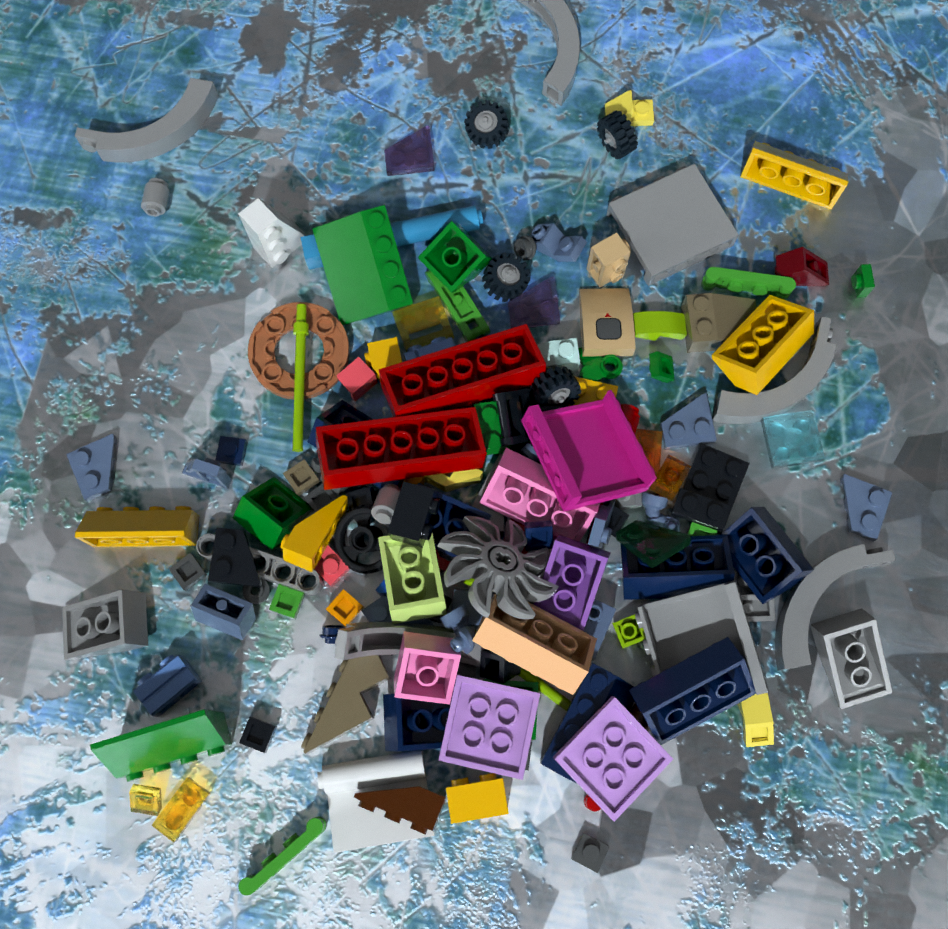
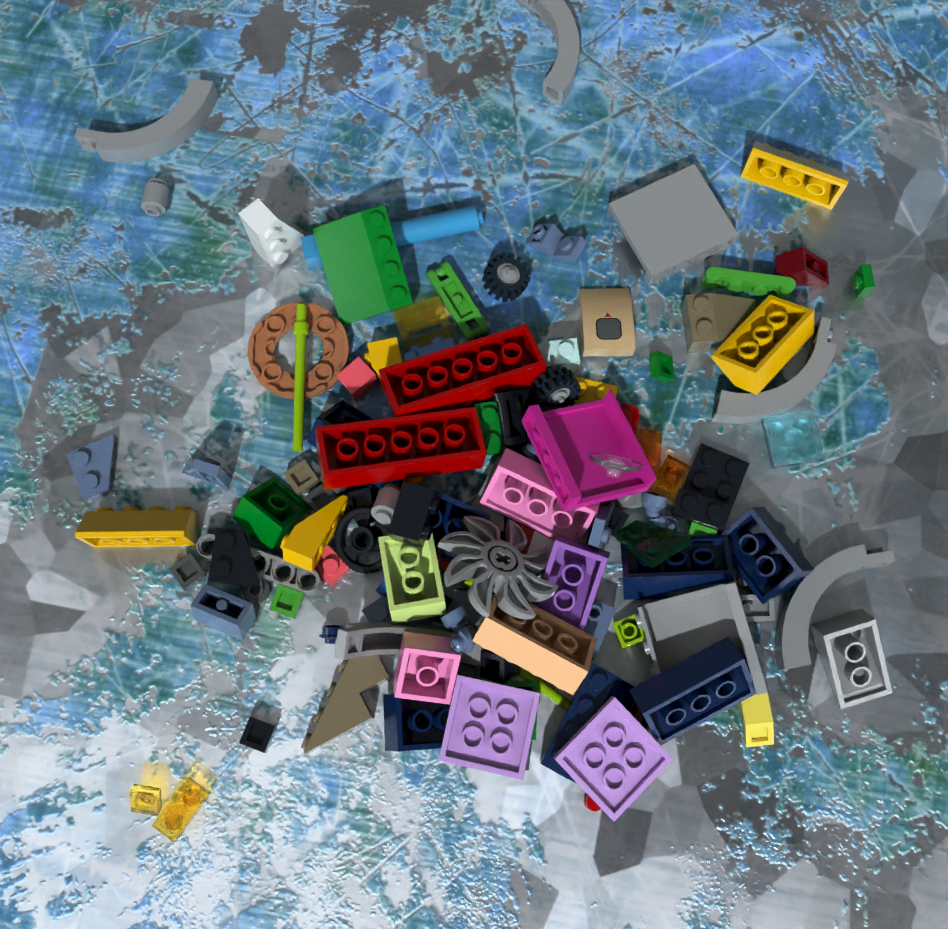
light grey slope [62,589,148,660] -> none
green slope [90,709,232,782] -> none
medium blue brick [133,654,202,717] -> none
dark blue plate [215,436,247,466] -> none
bright green plate [238,816,327,896] -> none
white door [317,750,435,853] -> none
light orange plate [326,589,364,627] -> none
reddish brown slope [354,786,447,835] -> none
clear purple wing [384,126,435,176] -> none
green slope [418,221,493,293] -> none
light yellow slope [424,468,483,493] -> none
yellow brick [446,773,509,824] -> none
black wheel [464,100,509,149] -> none
clear purple wing [508,277,560,329] -> none
dark grey plate [514,235,536,260] -> none
dark blue plate [524,520,553,551] -> none
dark grey plate [571,832,610,873] -> none
green plate [578,347,623,381] -> none
tan brick [586,232,631,288] -> none
black wheel [597,110,638,159] -> none
light yellow slope [604,90,654,126] -> none
lime slope [633,311,687,341] -> none
sand blue wing [660,393,717,450] -> none
sand blue wing [840,474,892,542] -> none
none -> clear dish [589,453,643,478]

